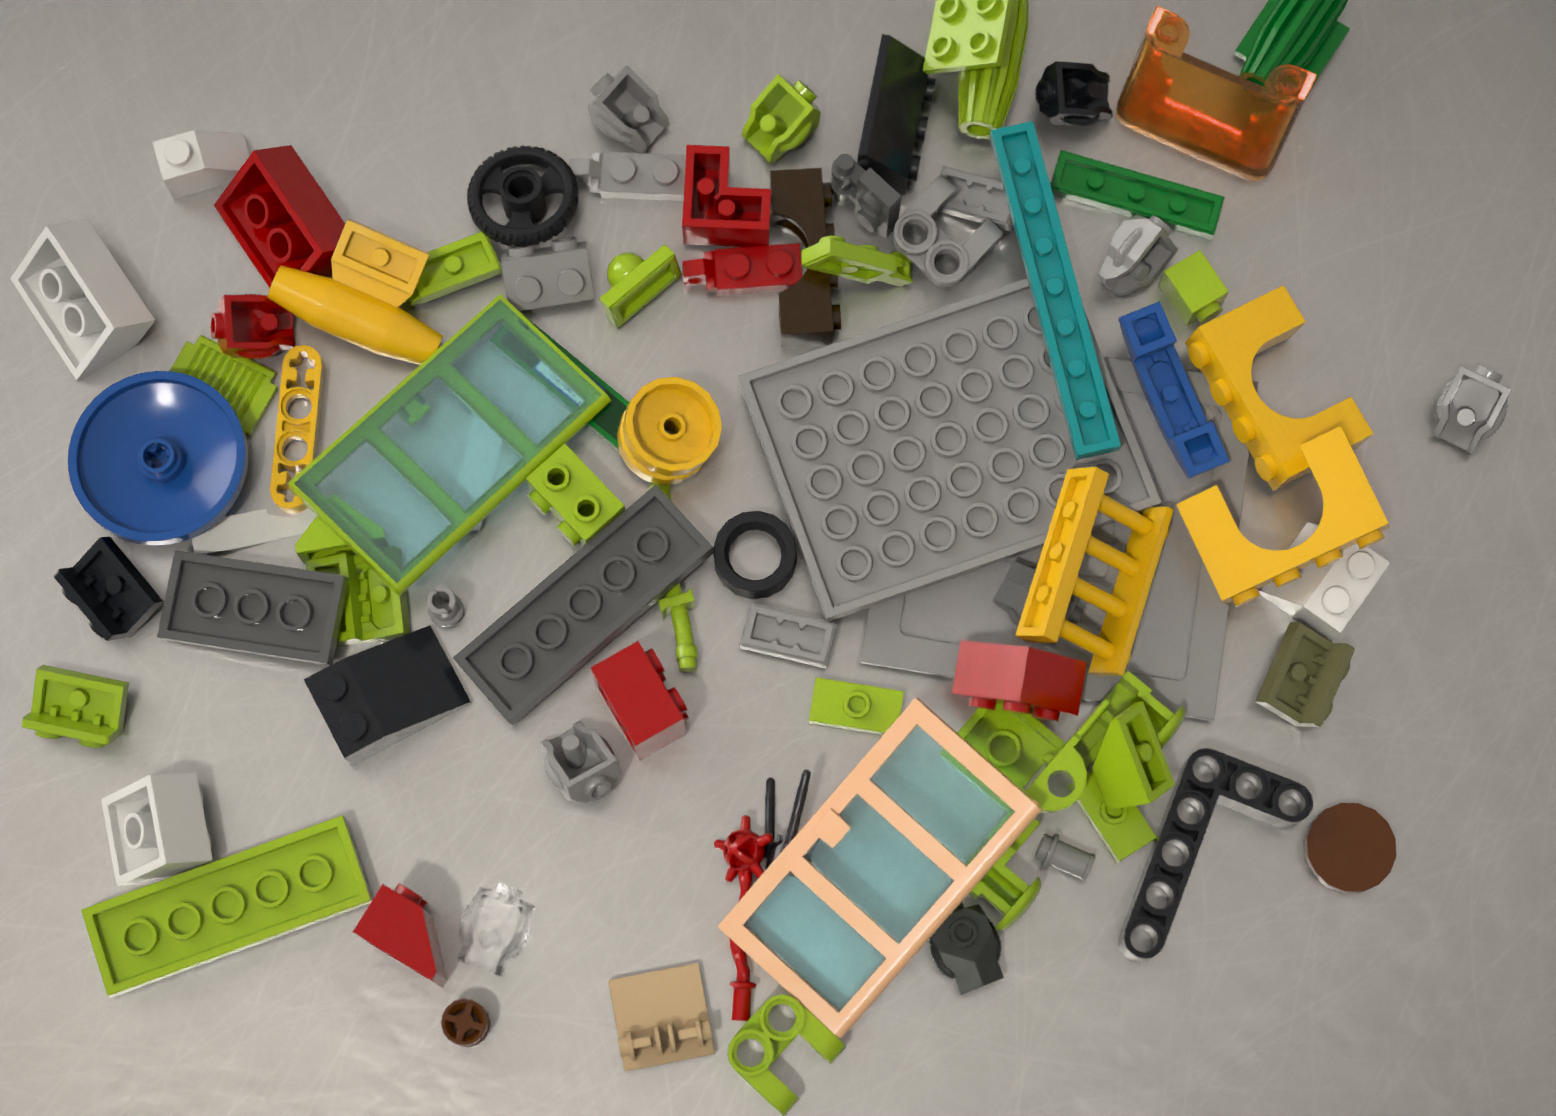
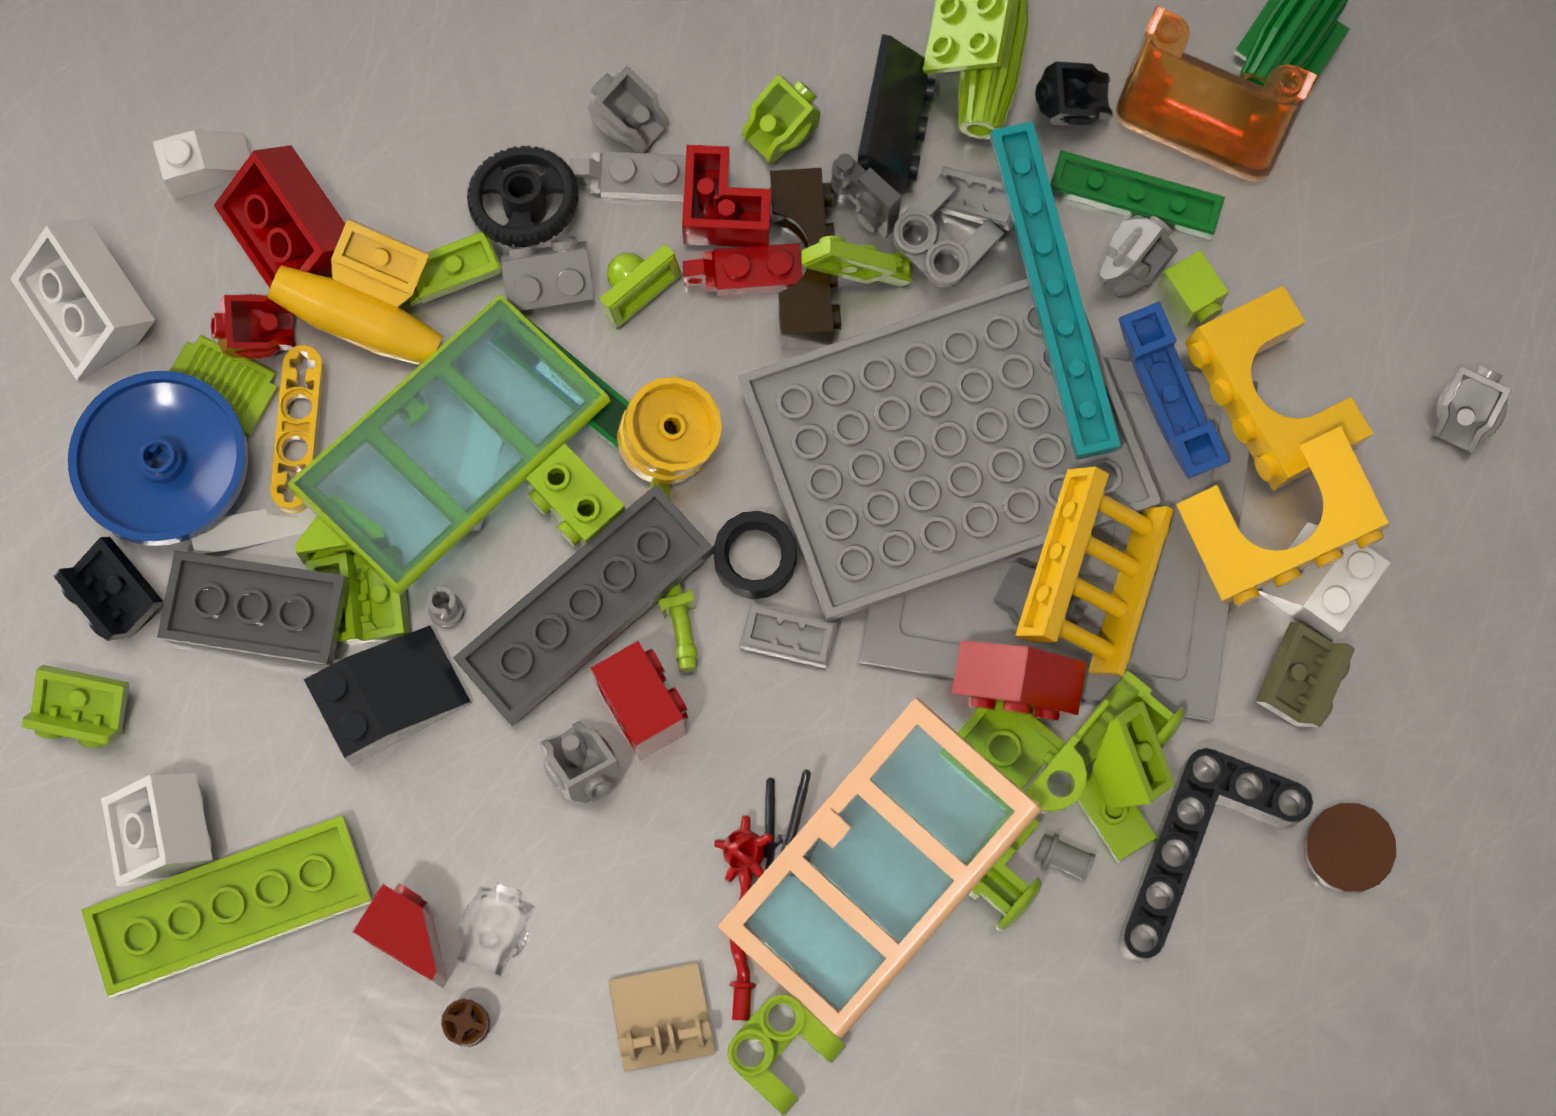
lime plate [809,677,904,735] -> none
pearl dark grey hand [929,902,1004,995] -> none

